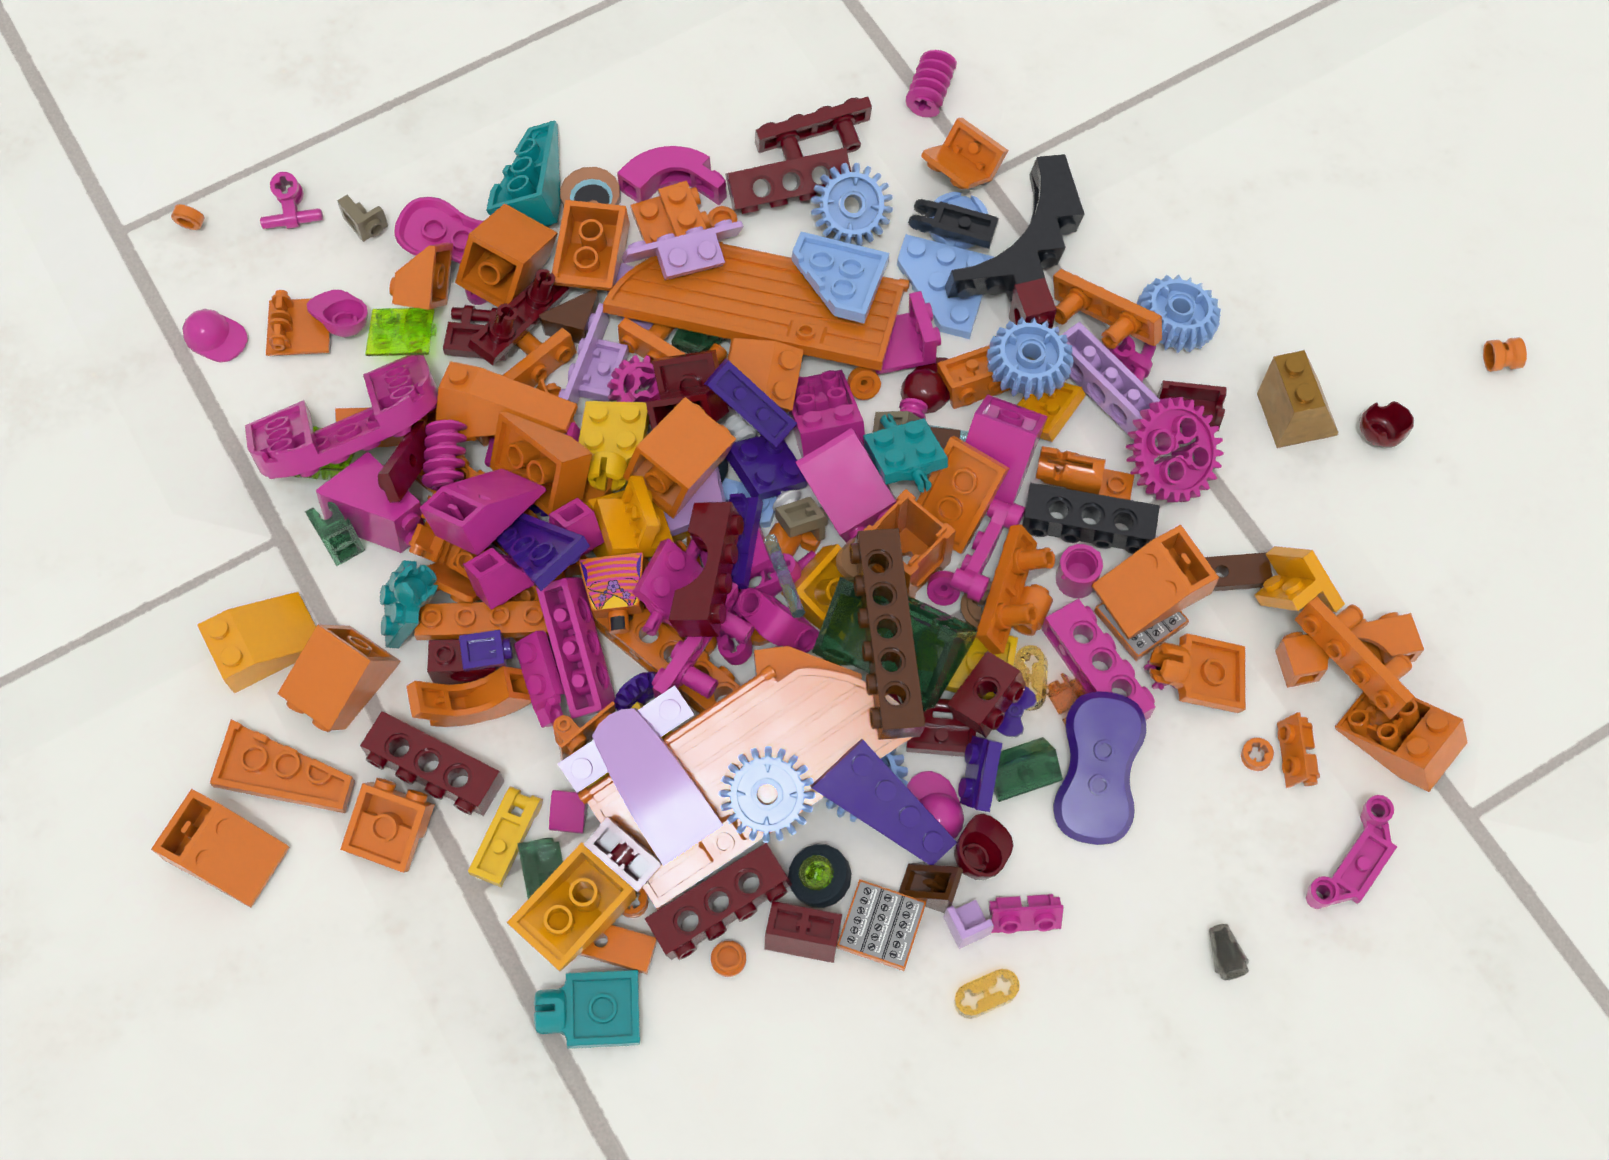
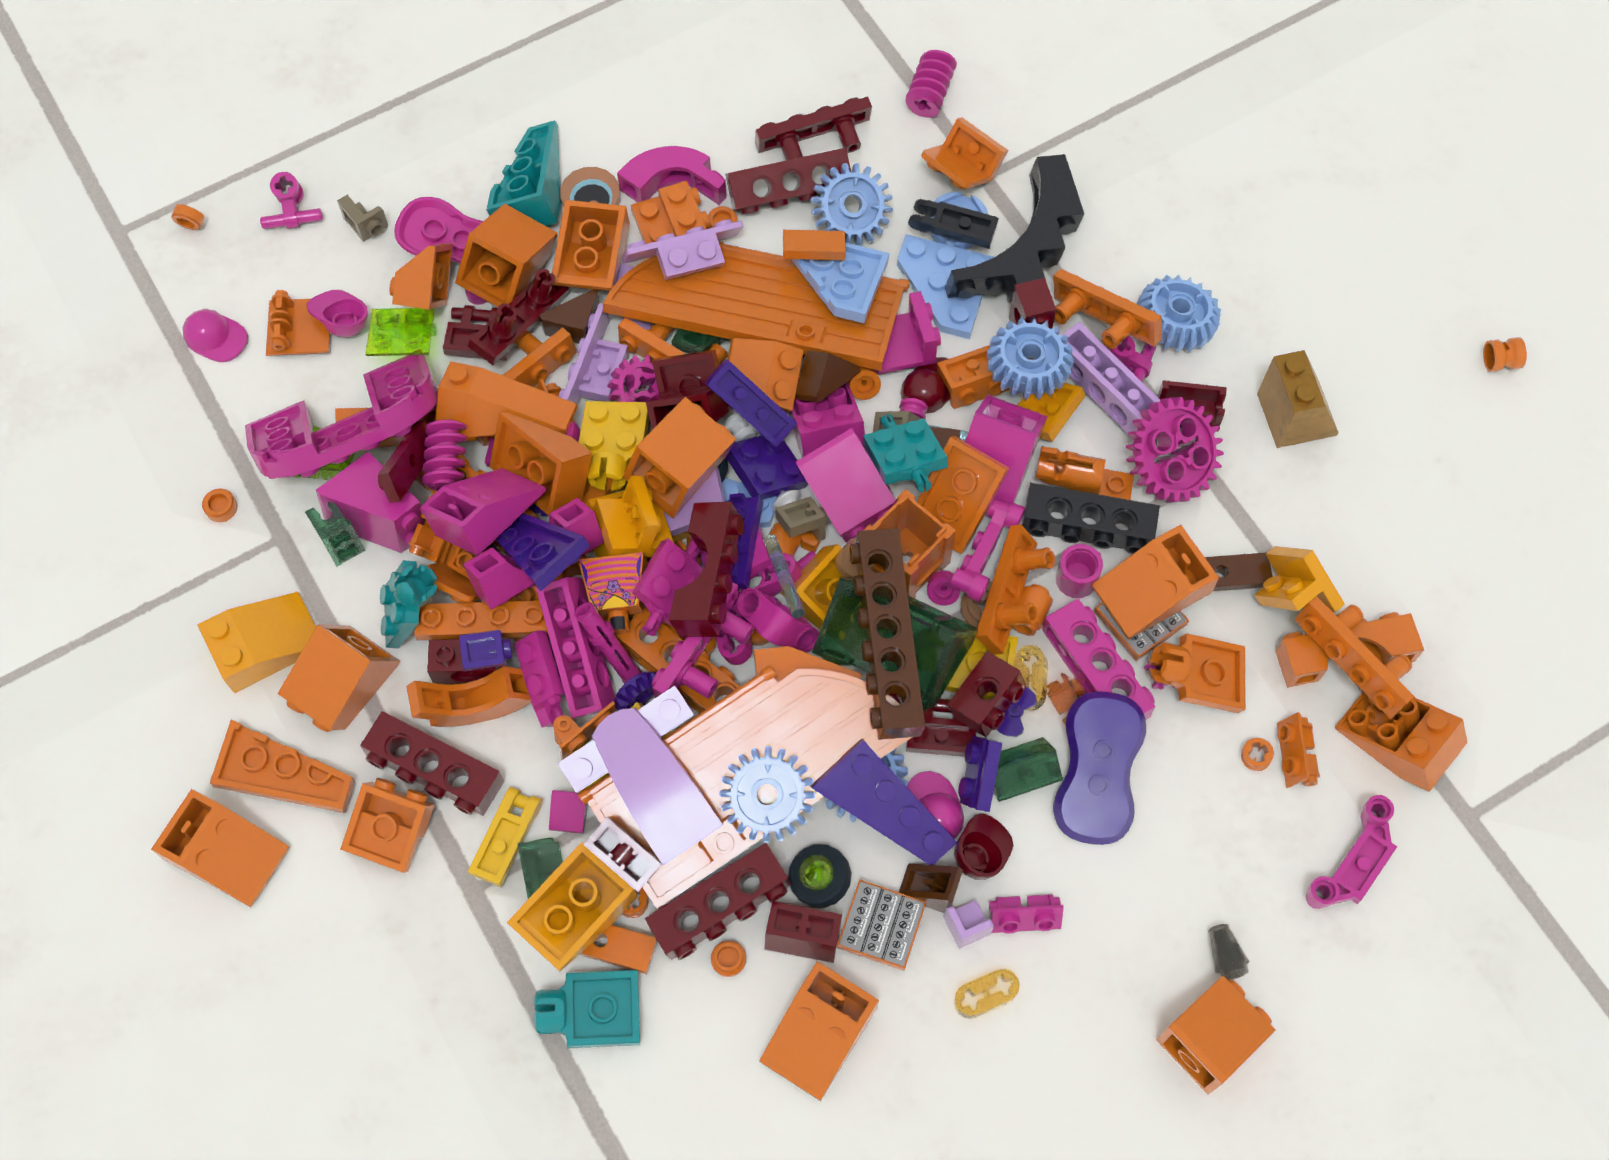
dark red hair [1360,401,1414,448] -> none
none -> orange tile [202,488,238,522]
none -> dark pink pin [574,602,642,684]
none -> orange slope [759,961,879,1102]
none -> orange tile [782,229,846,260]
none -> reddish brown slope [795,350,861,403]
none -> orange slope [1156,976,1276,1095]

